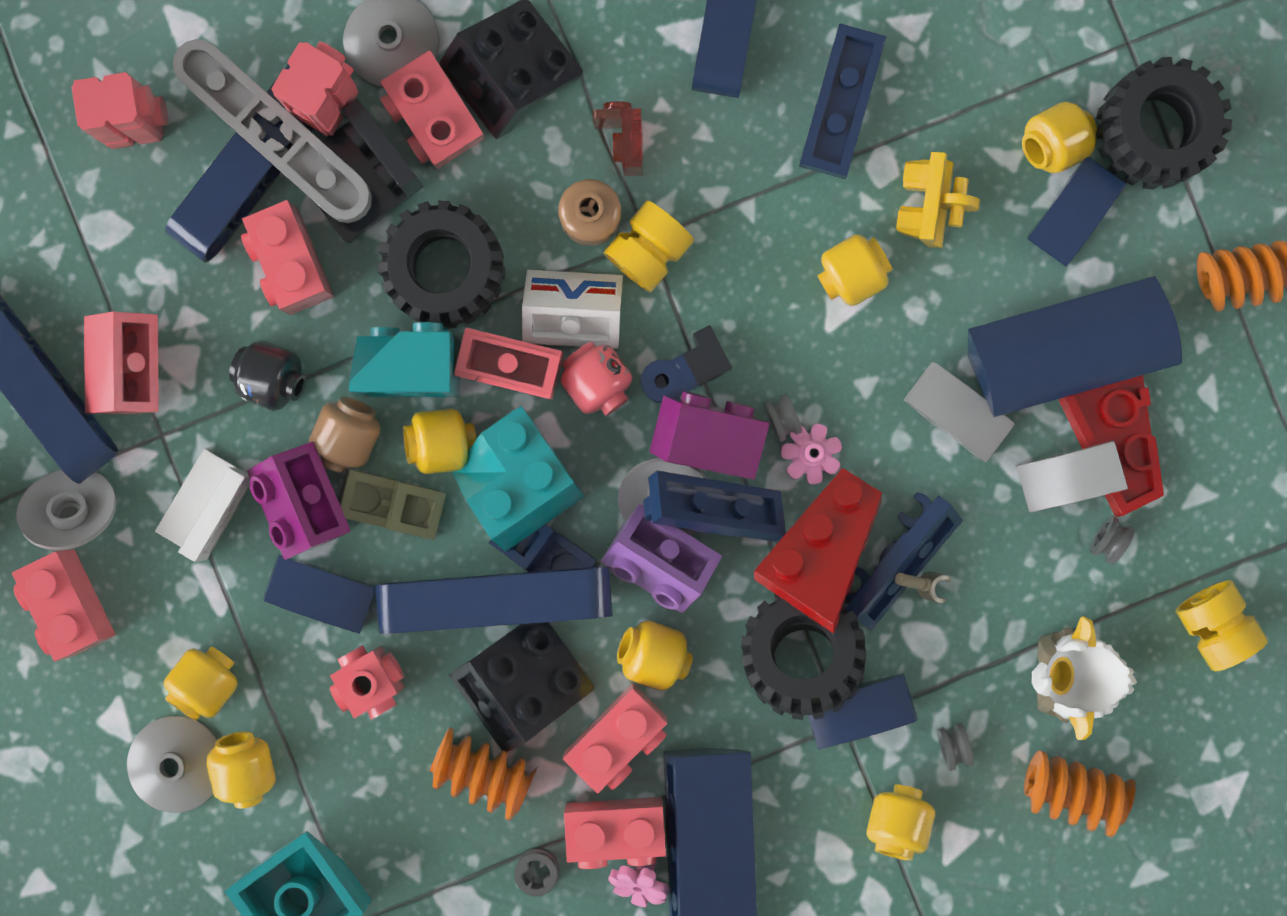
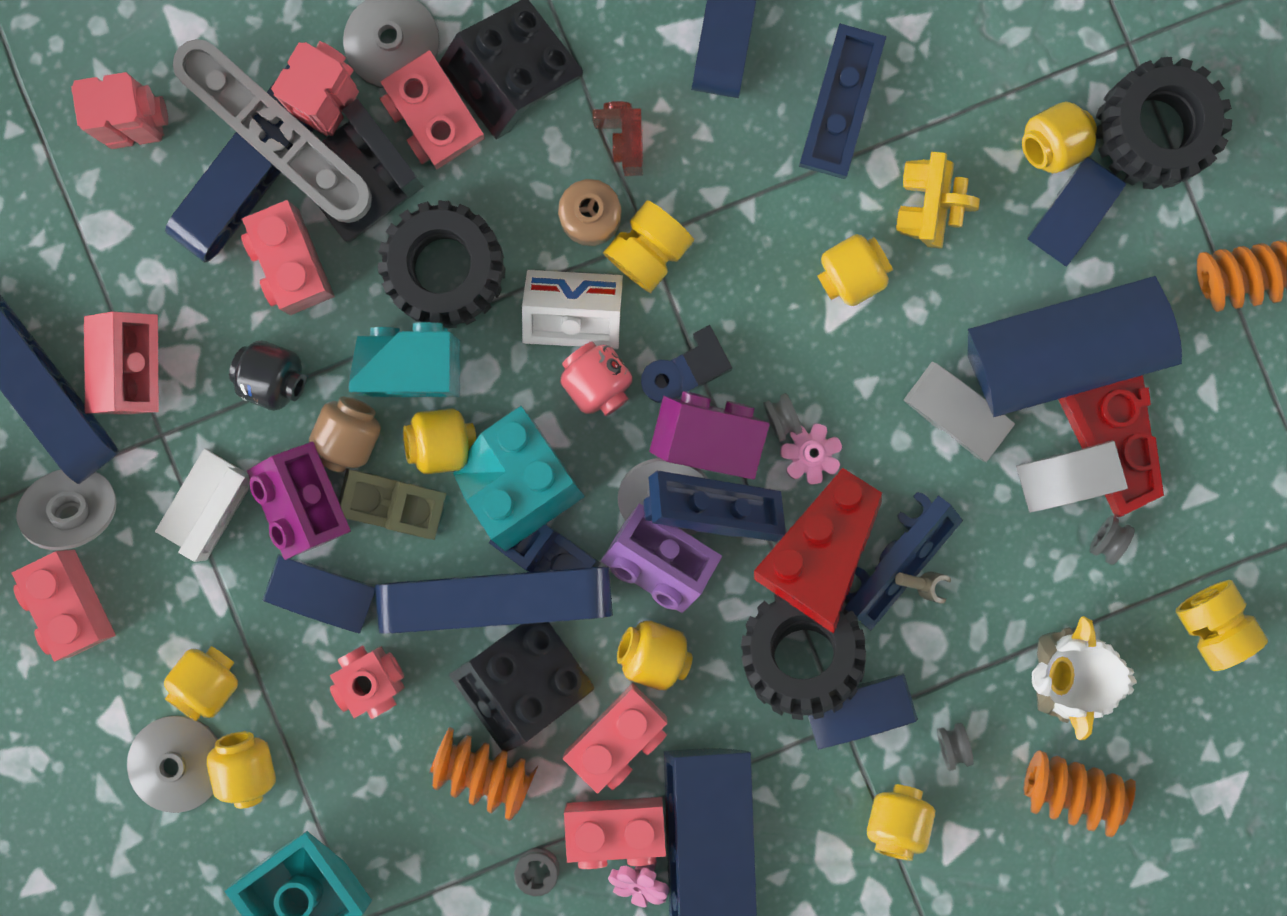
coral brick [454,328,564,400] -> none

